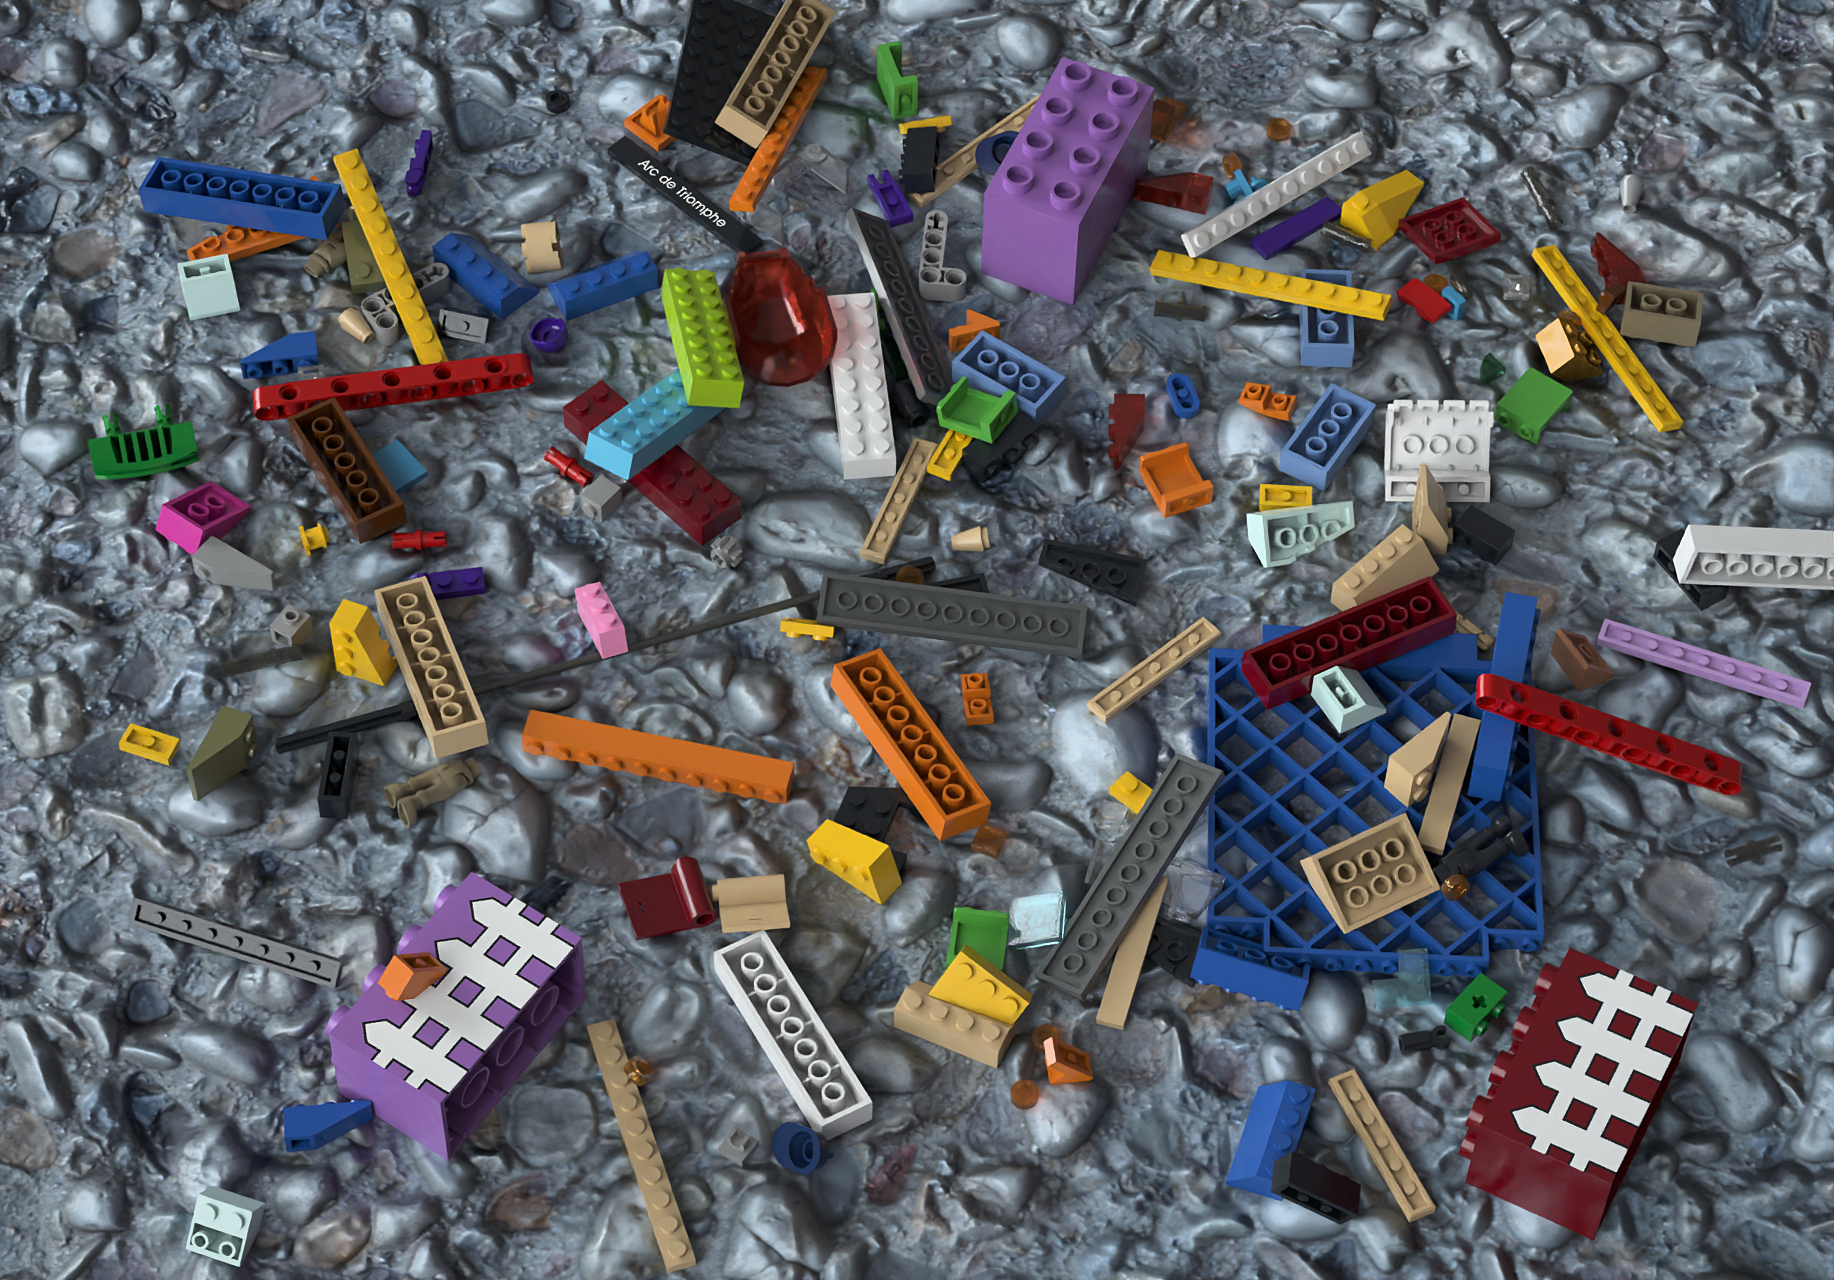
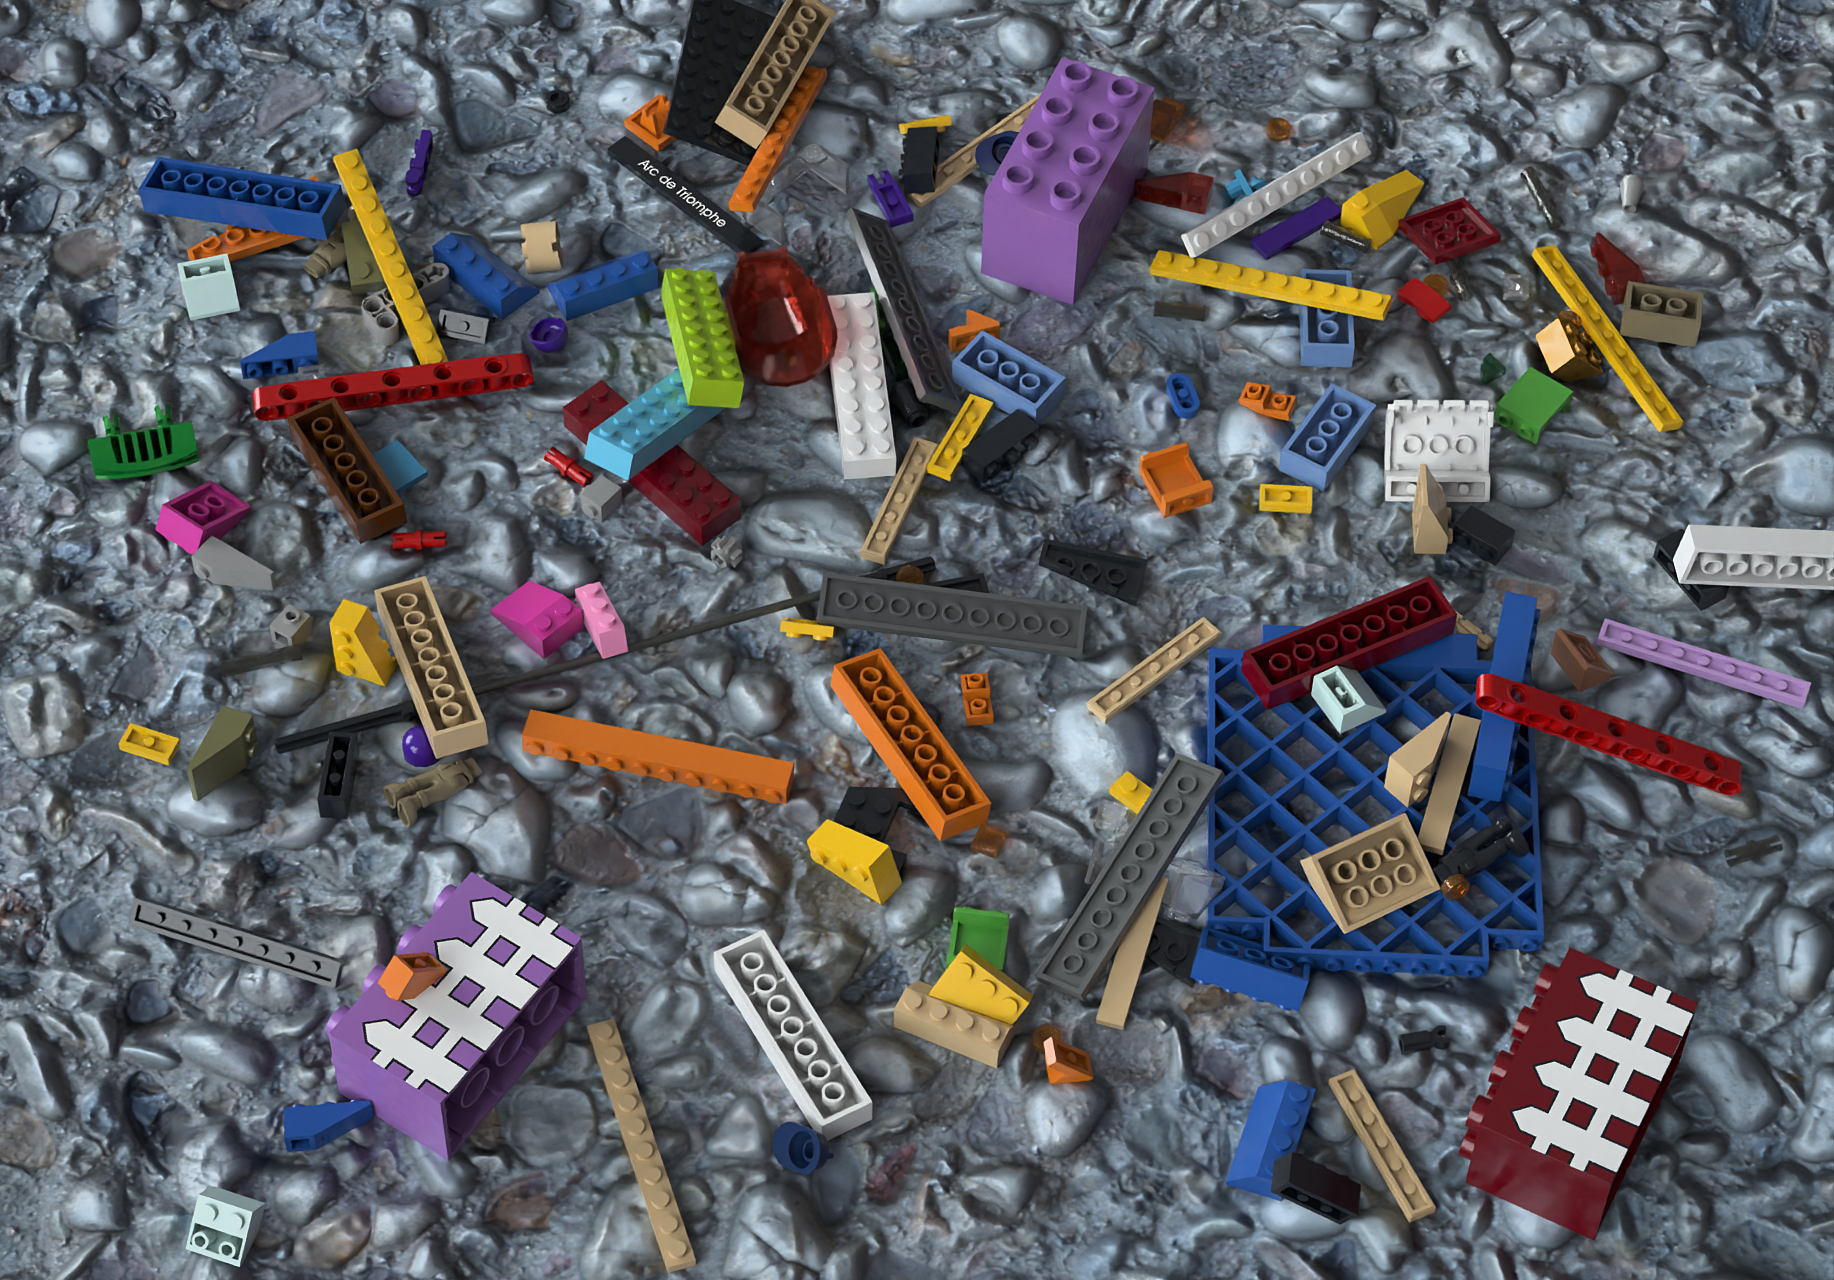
yellow brick [299,523,331,557] -> none
tan cone [338,308,375,344] -> none
dark purple hinge [409,567,486,600] -> none
dark red door [617,856,718,941] -> none
clear orange tile [624,1056,653,1086] -> none
tan door [712,874,790,933] -> none
light grey tile [718,1127,759,1167] -> none
bright green panel [877,41,918,120] -> none
light grey beam [918,210,967,302] -> none
bright green panel [936,376,1019,443] -> none
tan cone [951,526,990,552] -> none
clear light blue tile [1007,890,1066,951] -> none
clear orange tile [1010,1080,1039,1110] -> none
clear red slope [1108,394,1145,470] -> none
clear orange tile [1222,152,1242,178] -> none
light aqua wedge [1247,501,1355,568] -> none
tan slope [1330,524,1439,611] -> none
clear light blue plate [1372,948,1432,1009] -> none
dark azure plate [1441,285,1466,321] -> none
green brick [1444,972,1508,1043] -> none
reddish brown plate [1596,282,1626,315] -> none
none -> dark purple hair [402,725,442,767]
none -> dark pink slope [490,580,583,659]

